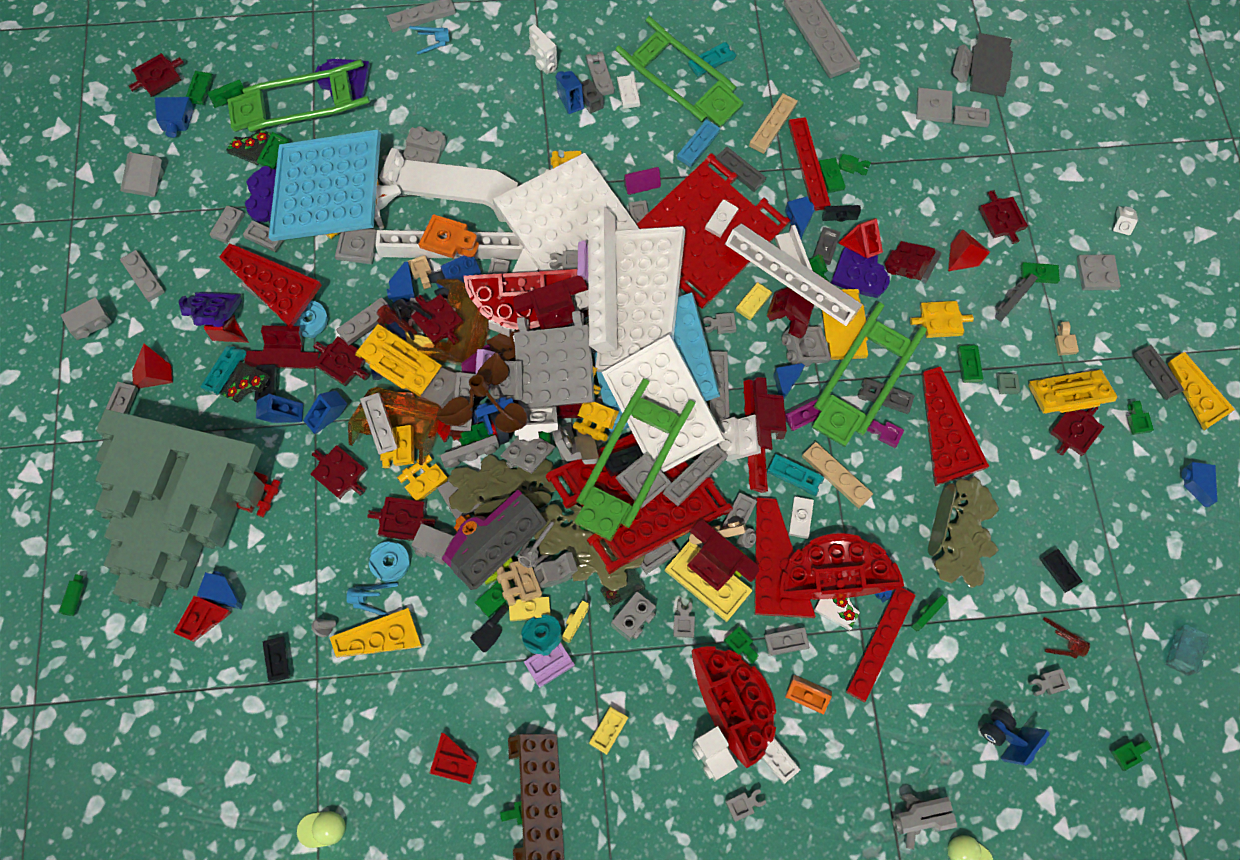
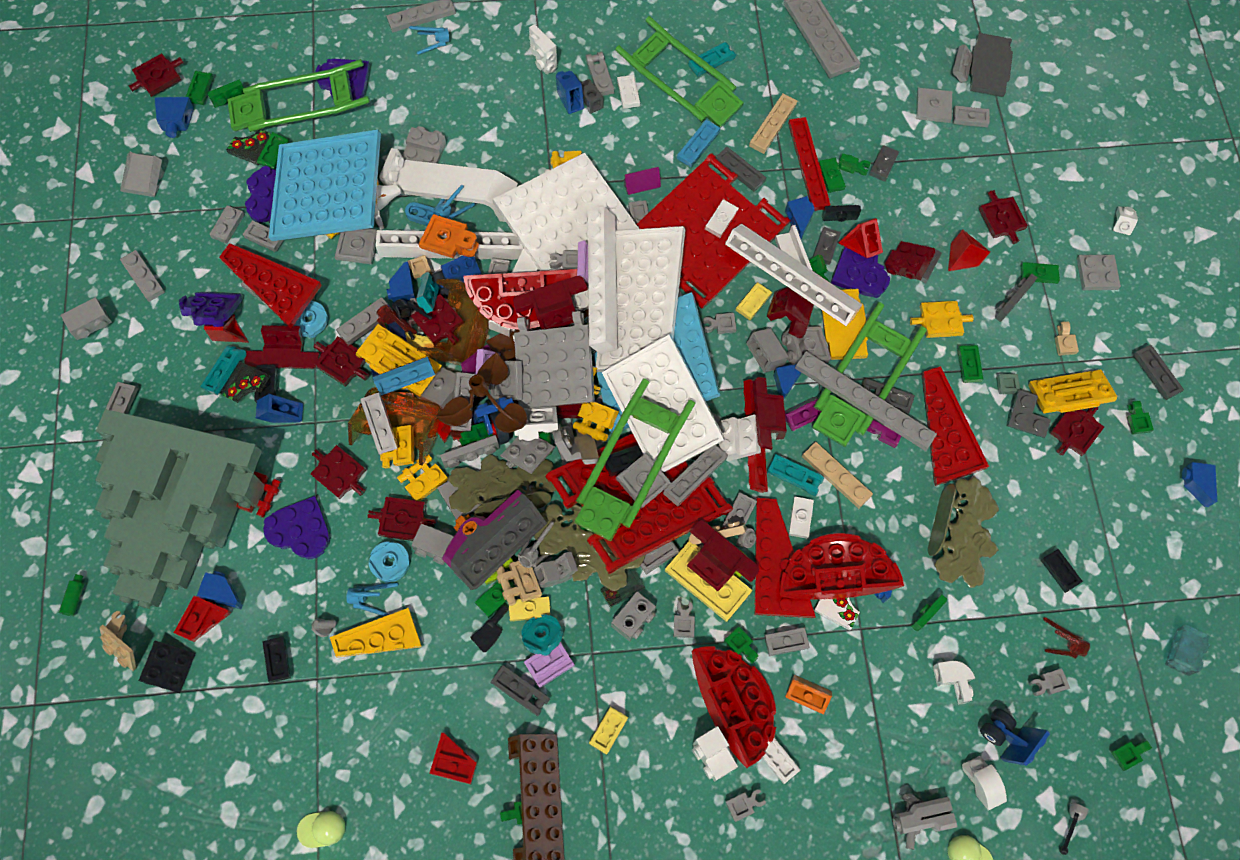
red slope [132,343,173,389] -> none
blue slope [303,391,347,434] -> none
light yellow plate [562,600,589,643] -> none
light grey plate [709,351,730,424] -> none
red plate [846,587,916,702] -> none
yellow wing [1167,351,1235,430] -> none
none -> tan plate [99,611,136,671]
none -> black hinge [138,640,196,693]
none -> dark purple plate [263,496,330,560]
none -> dark azure plate [373,357,435,395]
none -> dark azure plate [405,202,434,226]
none -> teal plate [416,272,439,314]
none -> dark azure plant [433,185,475,219]
none -> dark grey plate [491,665,550,717]
none -> light grey brick [746,328,789,373]
none -> light grey plate [795,351,937,451]
none -> flat silver plate [869,145,899,182]
none -> white brick [932,661,975,705]
none -> white brick [962,756,1007,810]
none -> dark grey plate [1007,390,1051,438]
none -> hinge [1059,802,1089,855]

